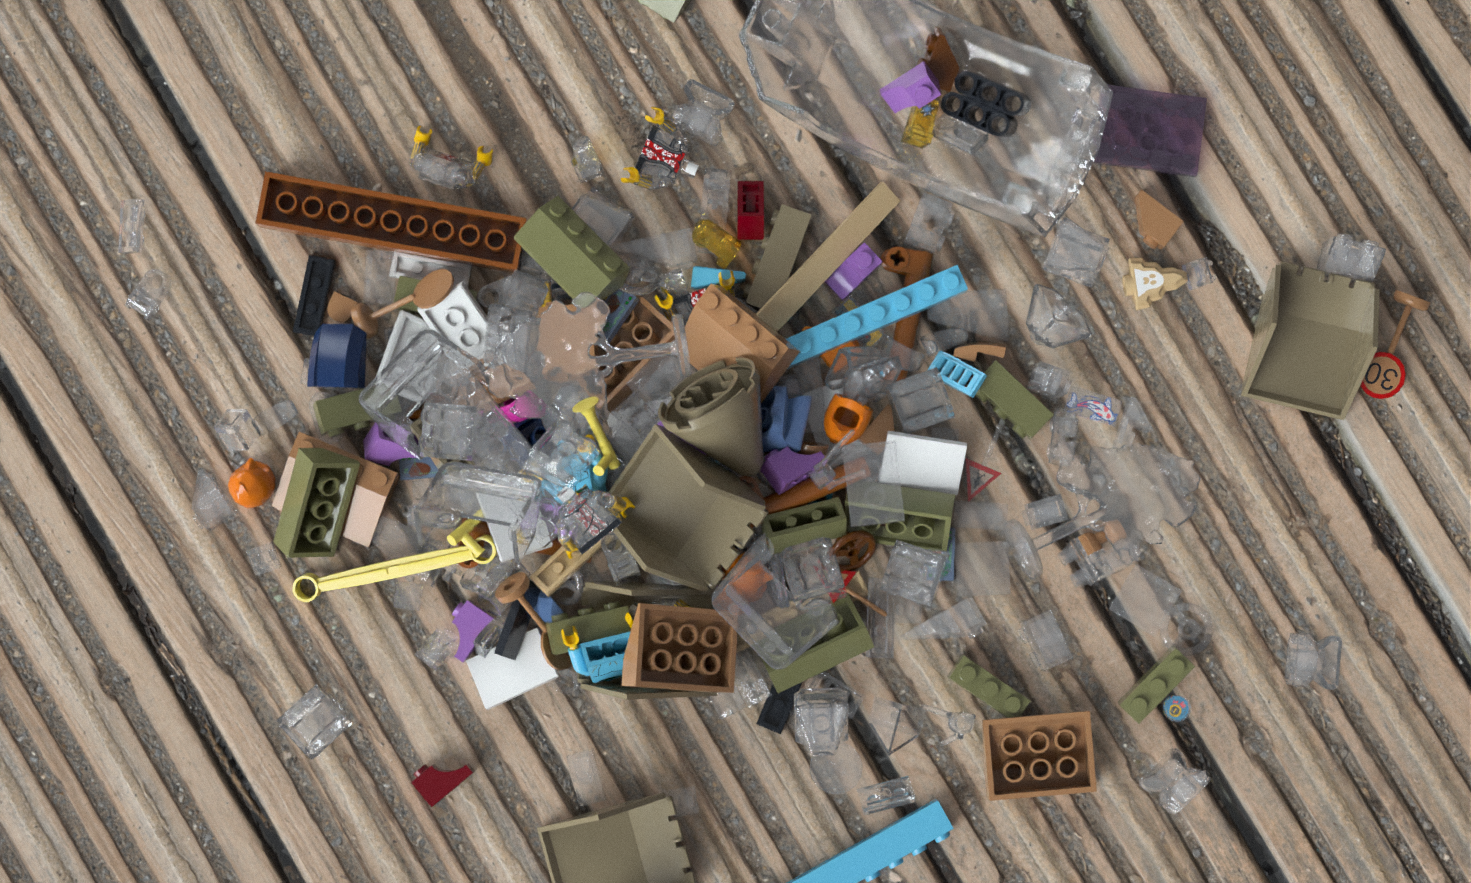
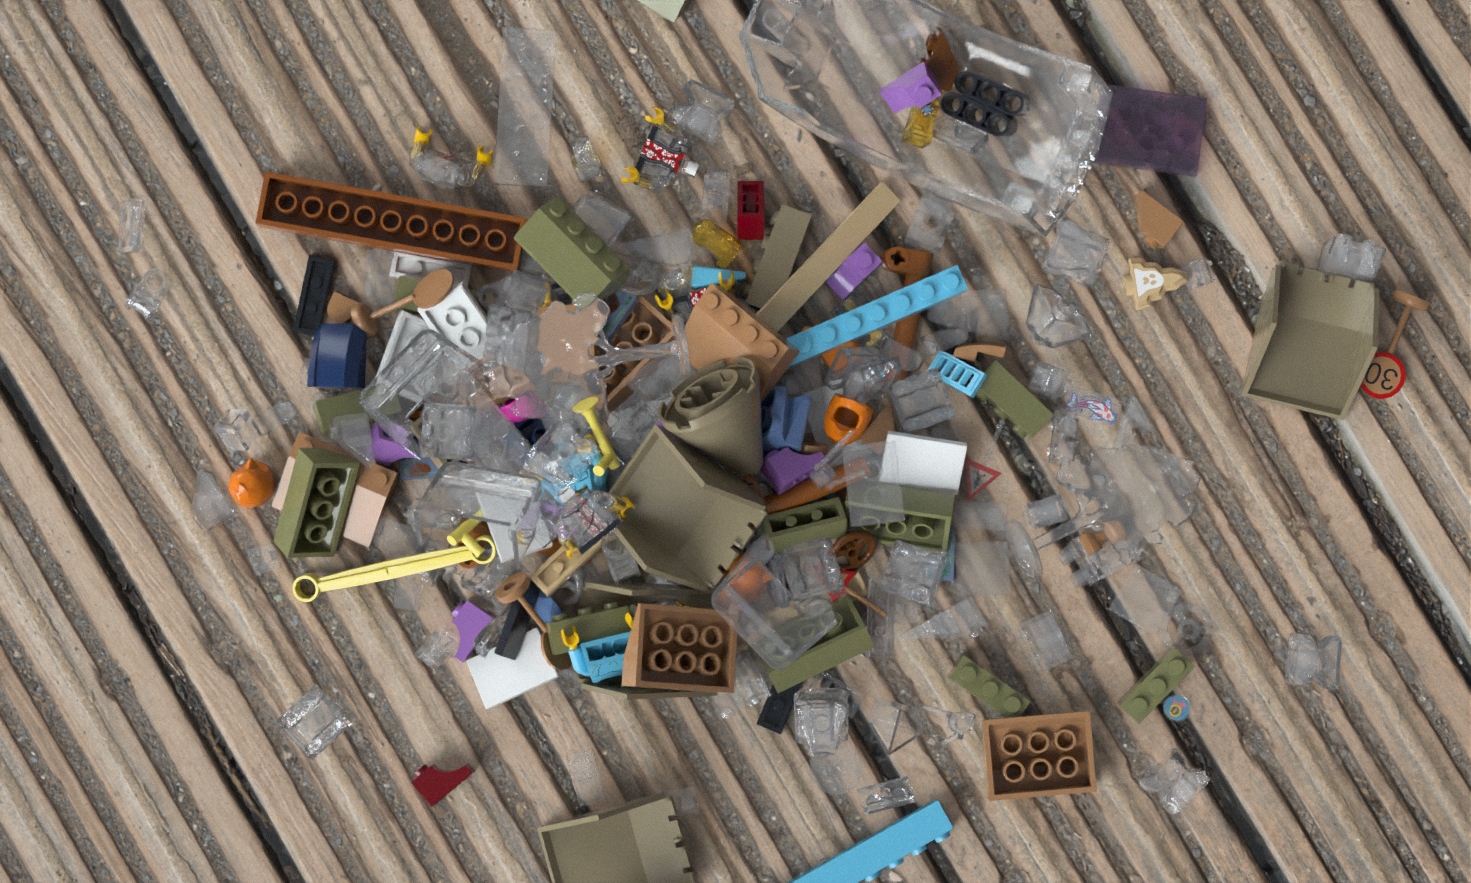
none -> clear slope [329,412,376,468]
none -> clear plate [494,27,556,187]

